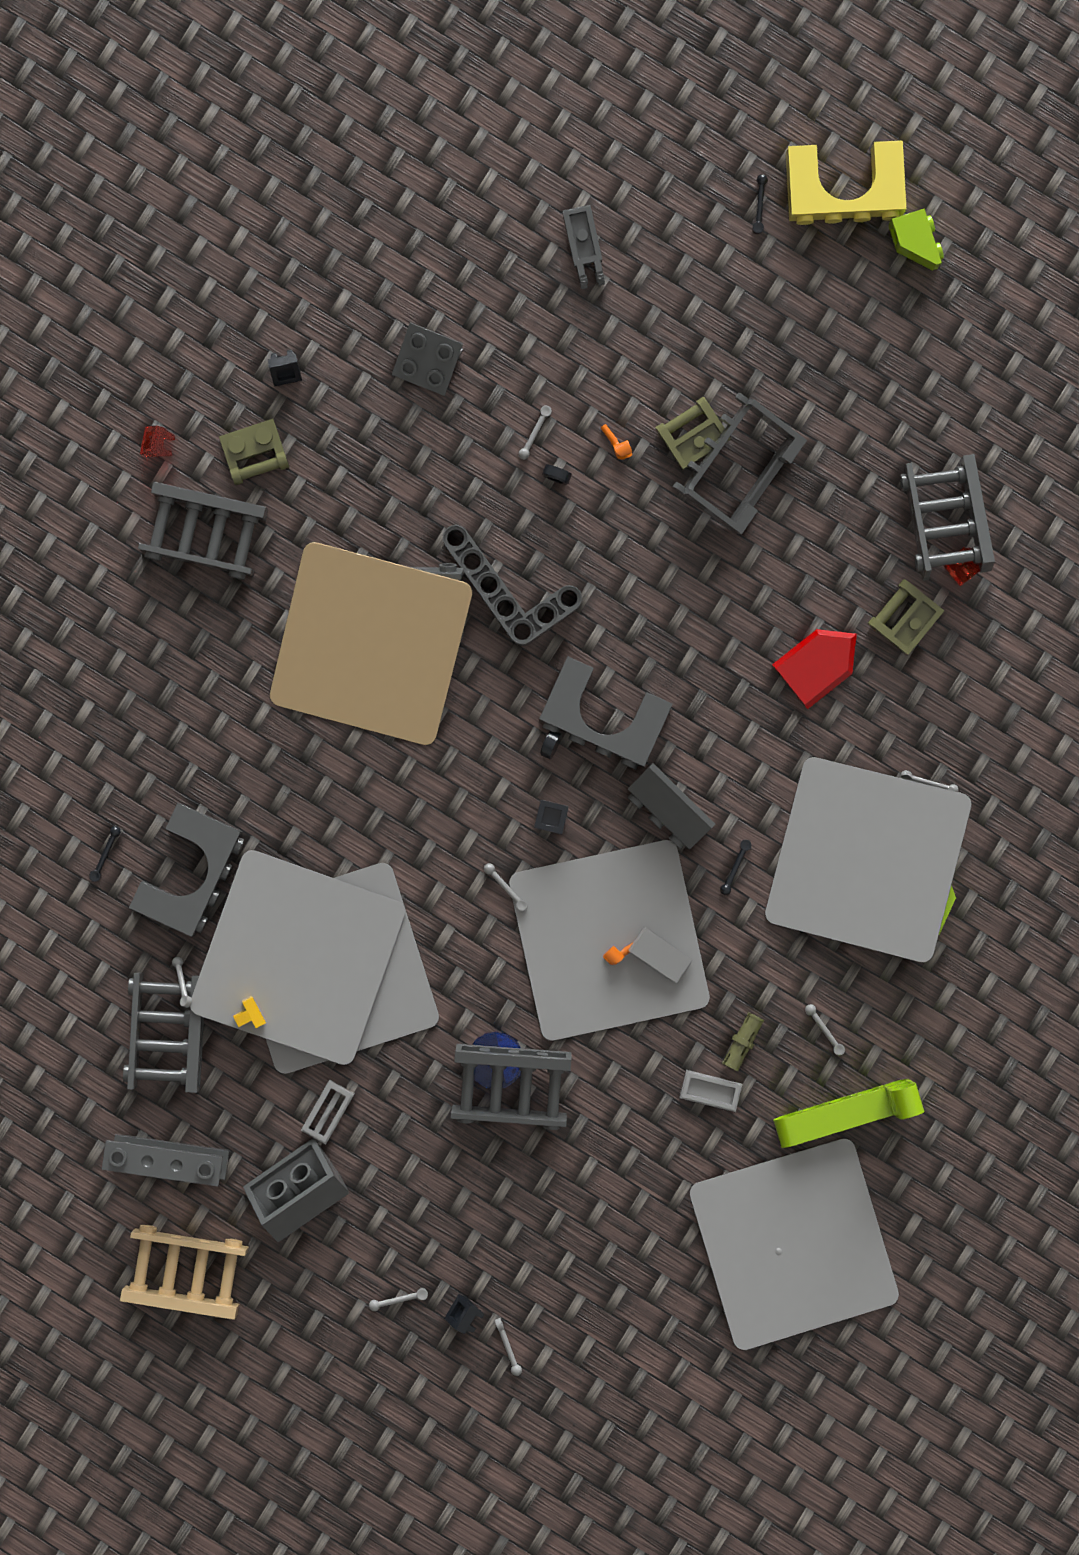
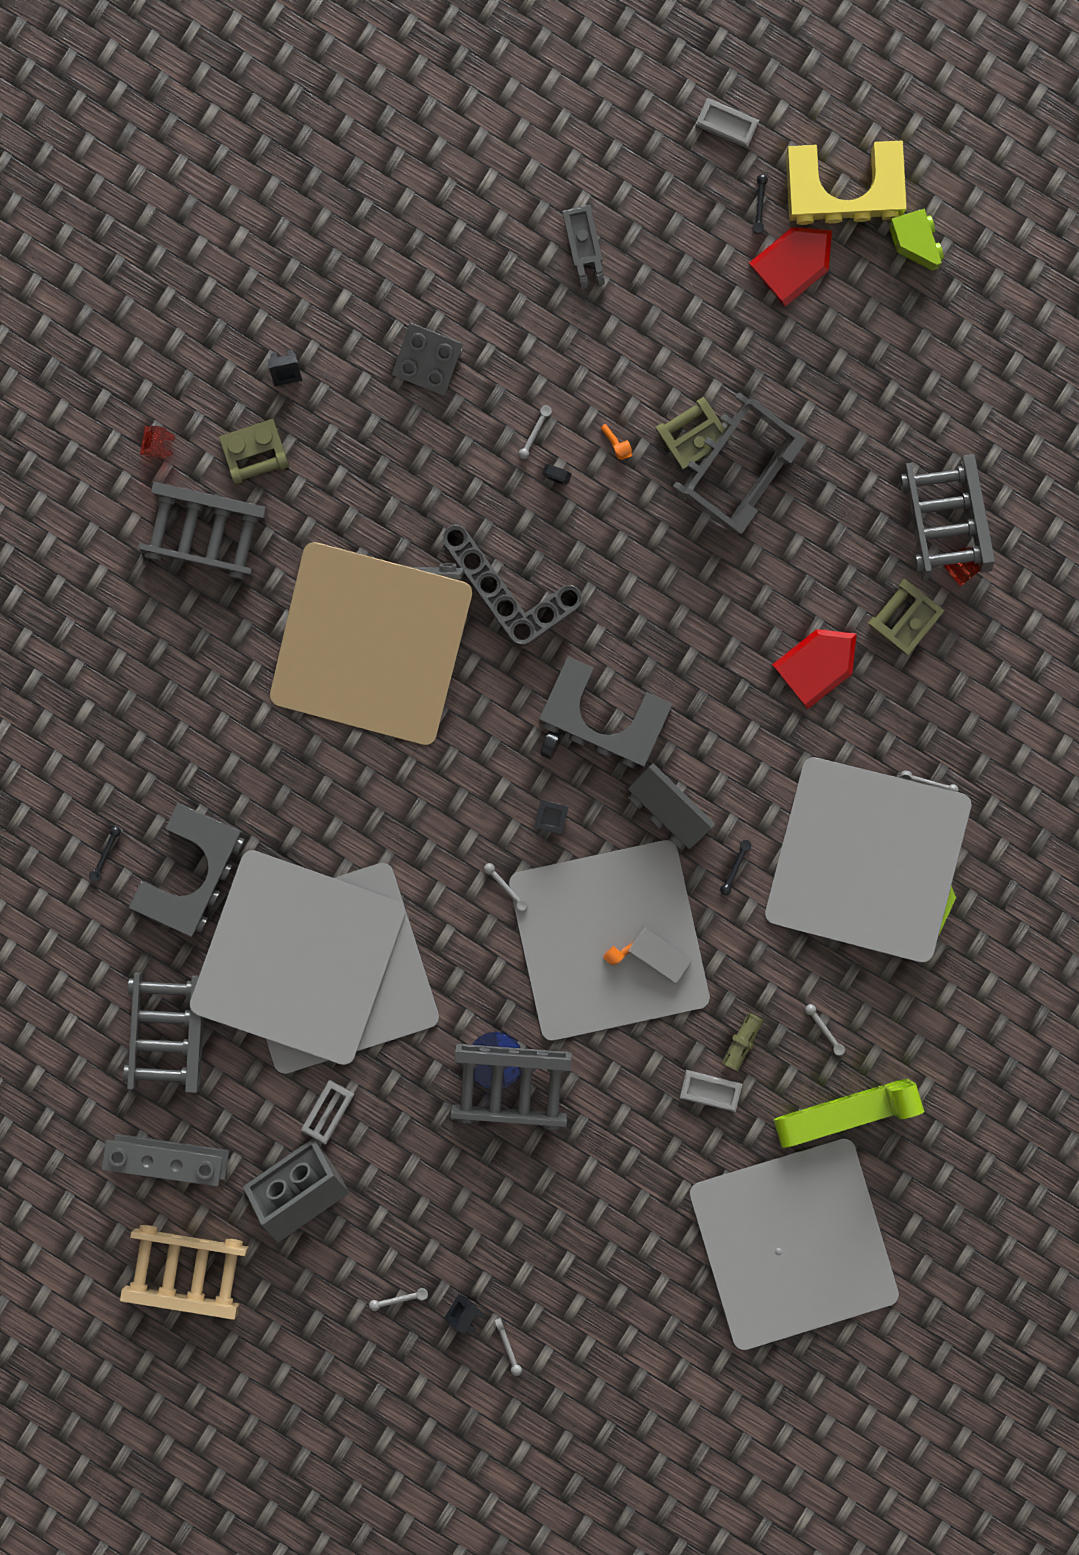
light grey hinge [172,957,192,1008] -> none
yellow tile [233,996,266,1028] -> none
none -> light grey tile [695,98,759,148]
none -> red tile [748,227,832,307]

